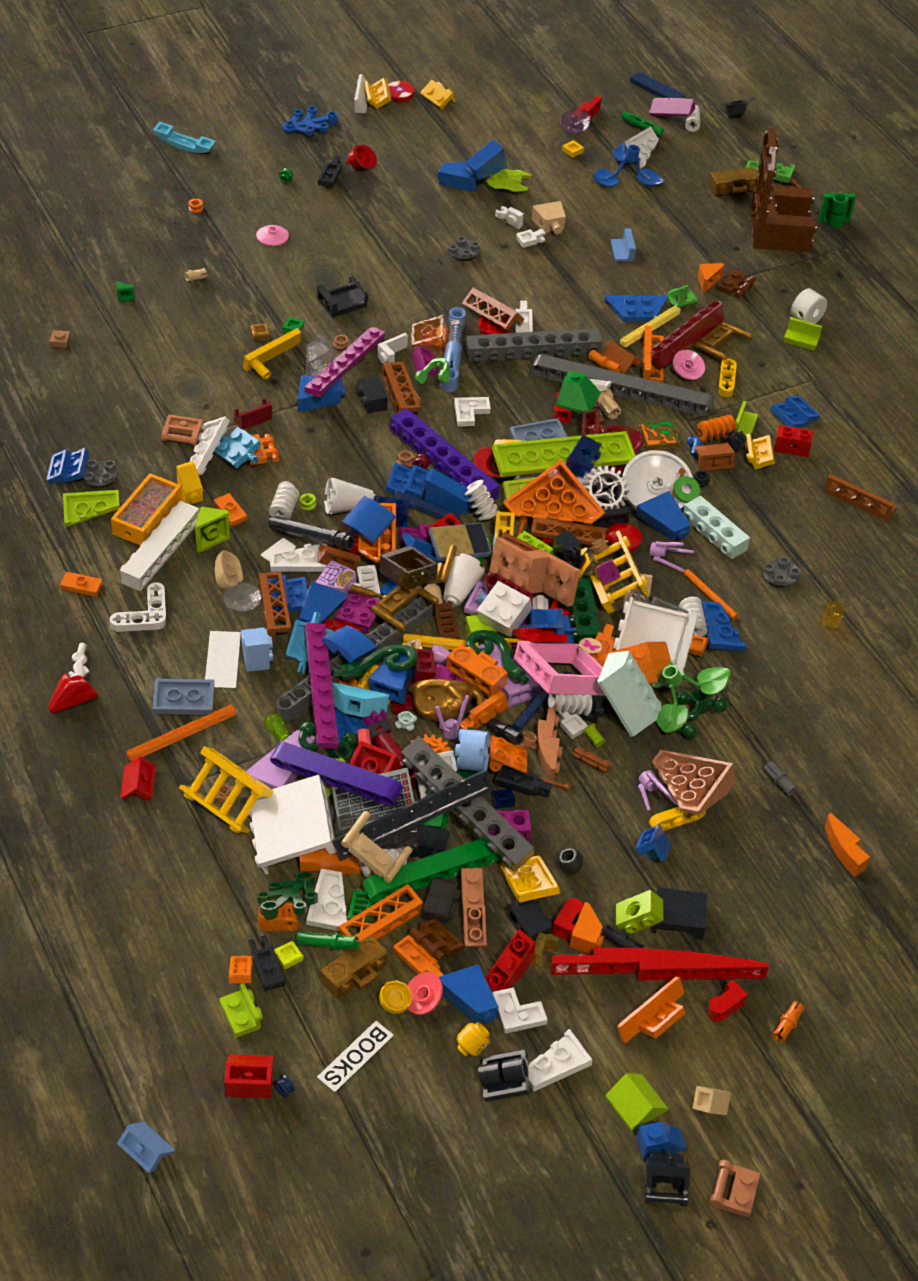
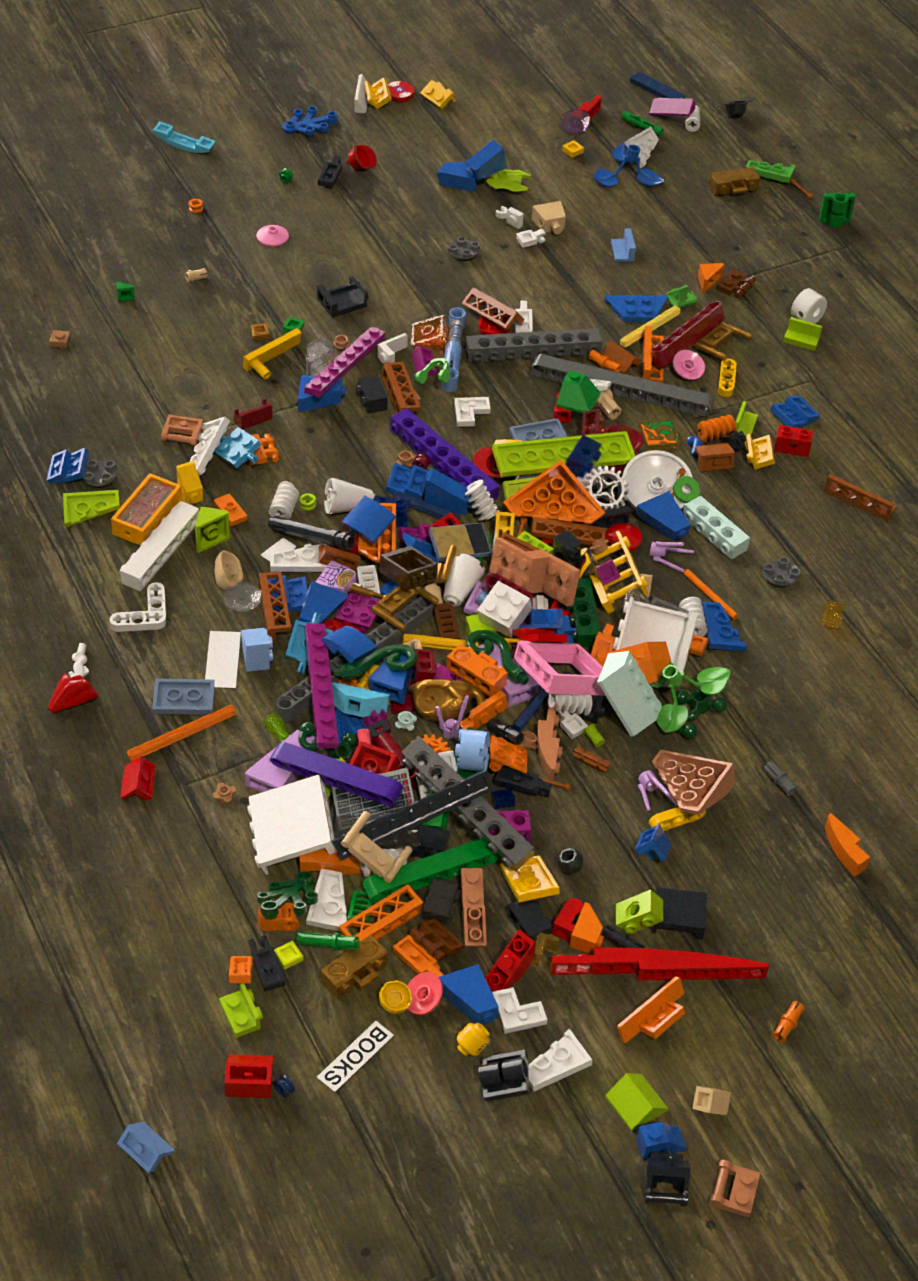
orange plate [60,572,103,597] -> none
yellow fence [179,746,274,834] -> none
lavender cone [432,644,451,666] -> none
tan sticker [579,638,602,653] -> none
black plate [693,470,710,487] -> none
red leg [707,980,748,1022] -> none
reddish brown bracket [750,128,817,252] -> none

